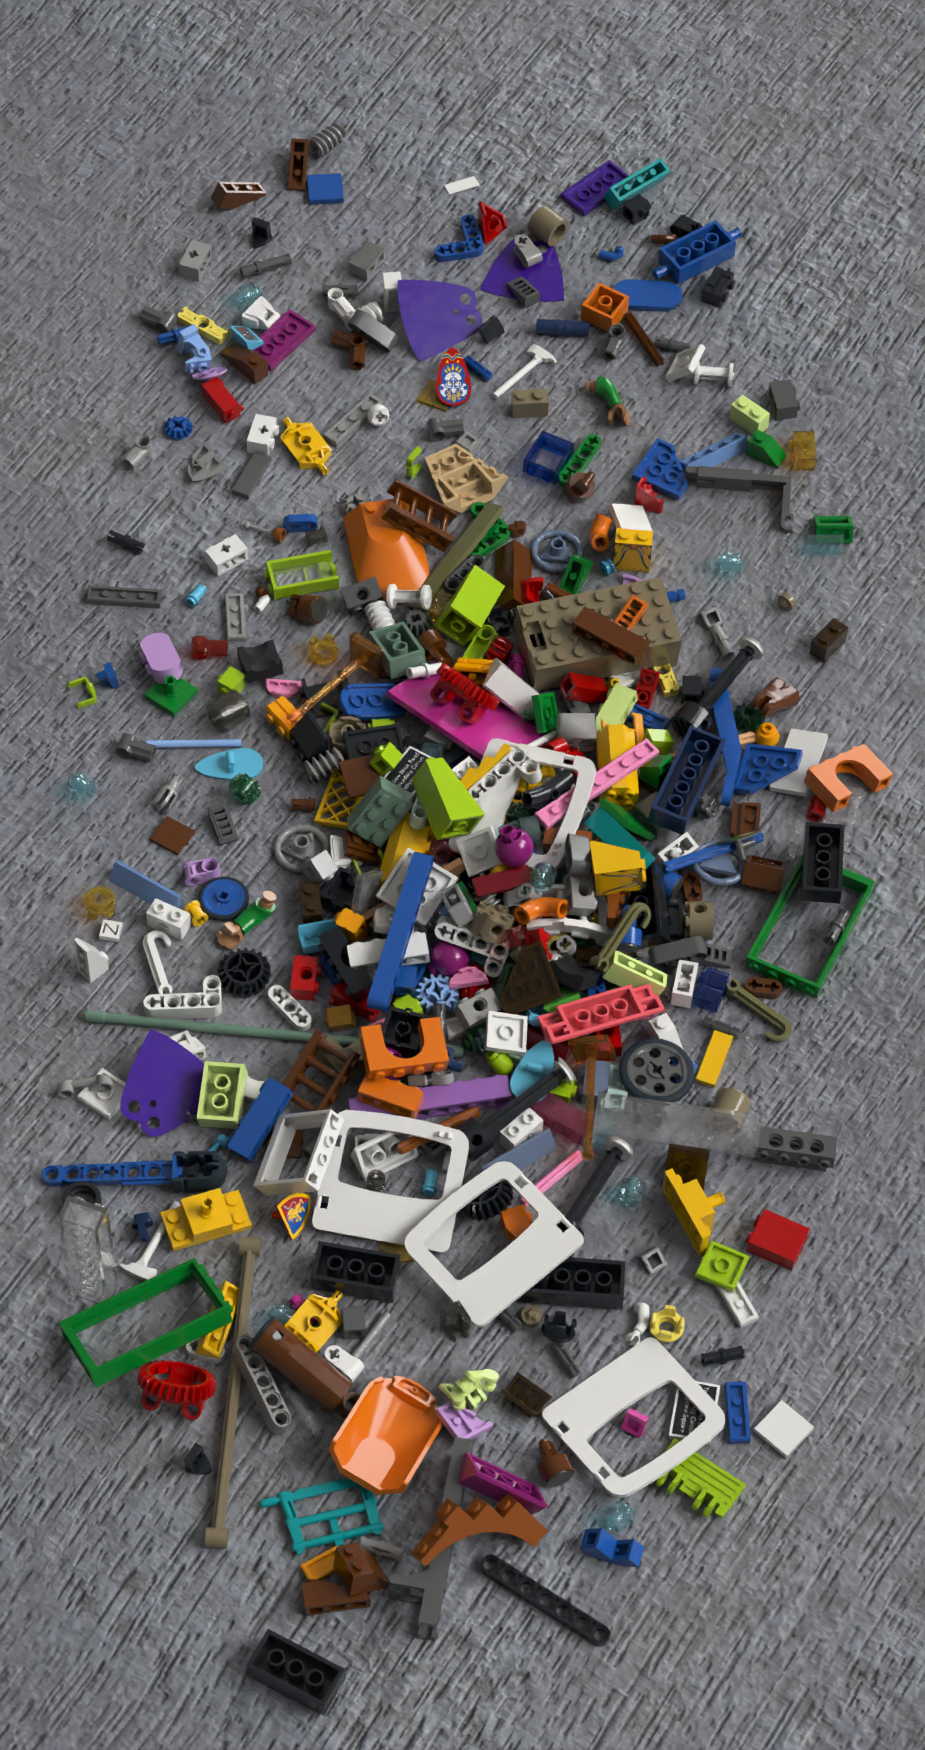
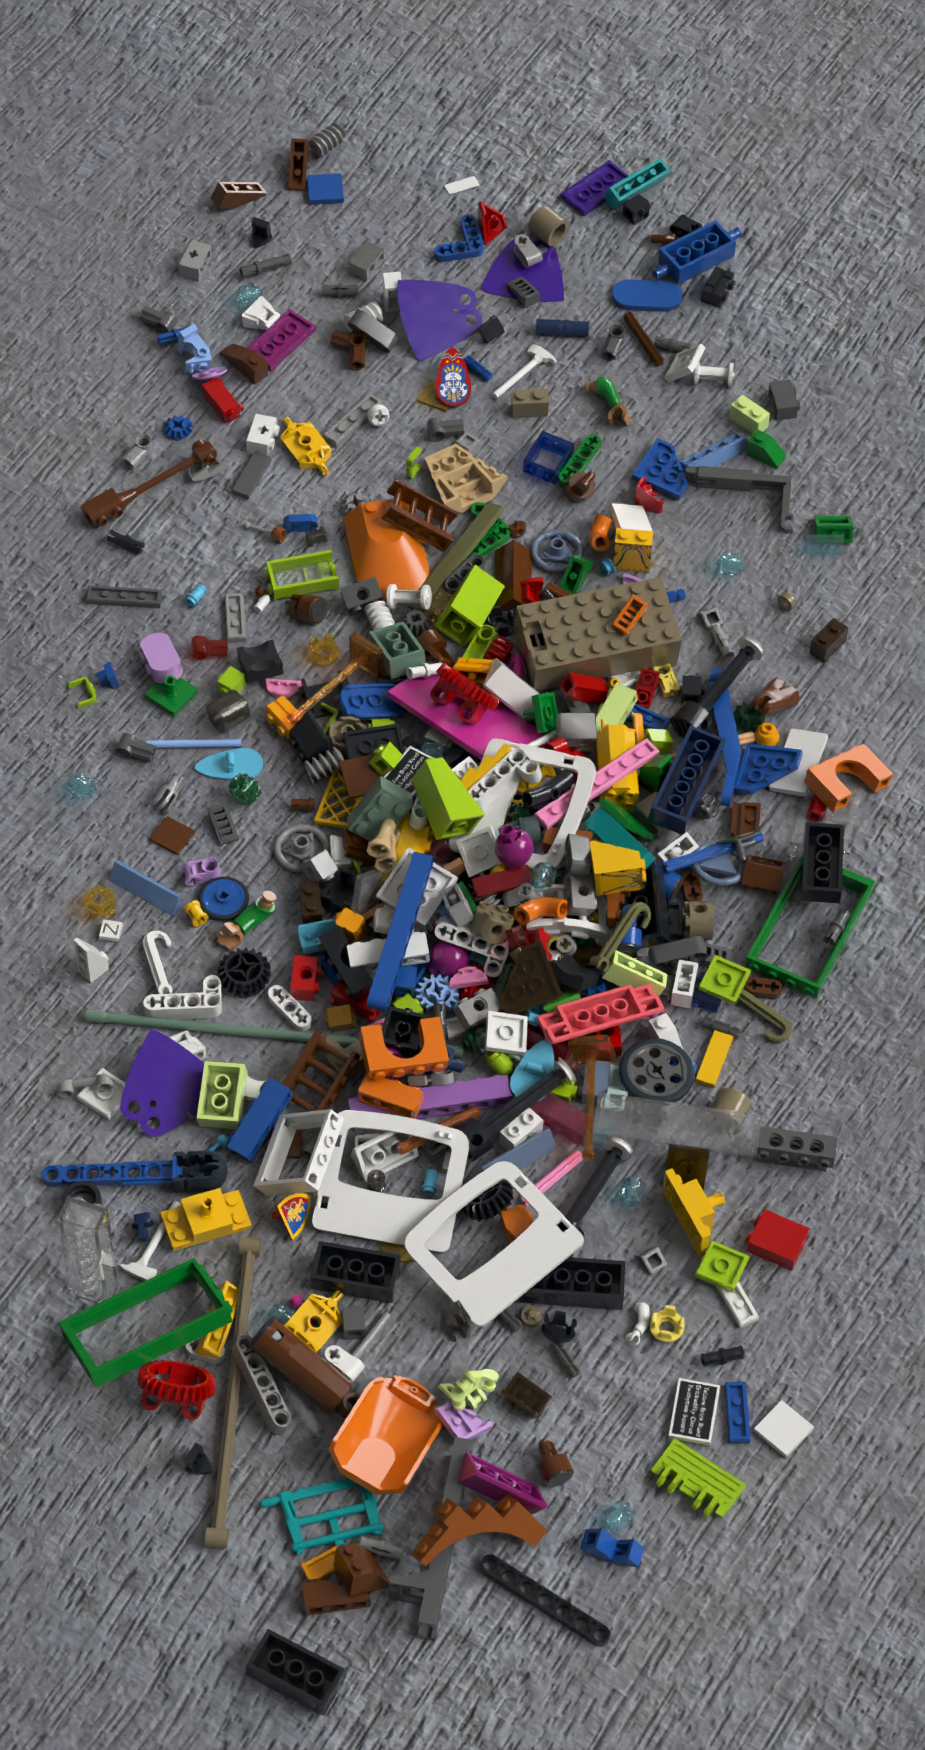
white brick [146,898,191,941] -> none
light yellow piece [177,307,229,345] -> none
white brick [205,534,248,576] -> none
medium azure slope [230,326,264,350] -> none
white piece [328,288,355,321] -> none
white door [542,1337,725,1498] -> none
reddish brown brick [572,606,650,668] -> none
orange brick [581,283,629,332] -> none
blue arm [598,246,624,261] -> none
dark pink tile [621,1408,649,1438] -> none
clear yellow brick [788,431,817,471] -> none
none -> reddish brown bar [81,440,217,527]
none -> tan piece [367,818,400,873]
none -> lime tile [699,955,751,1005]

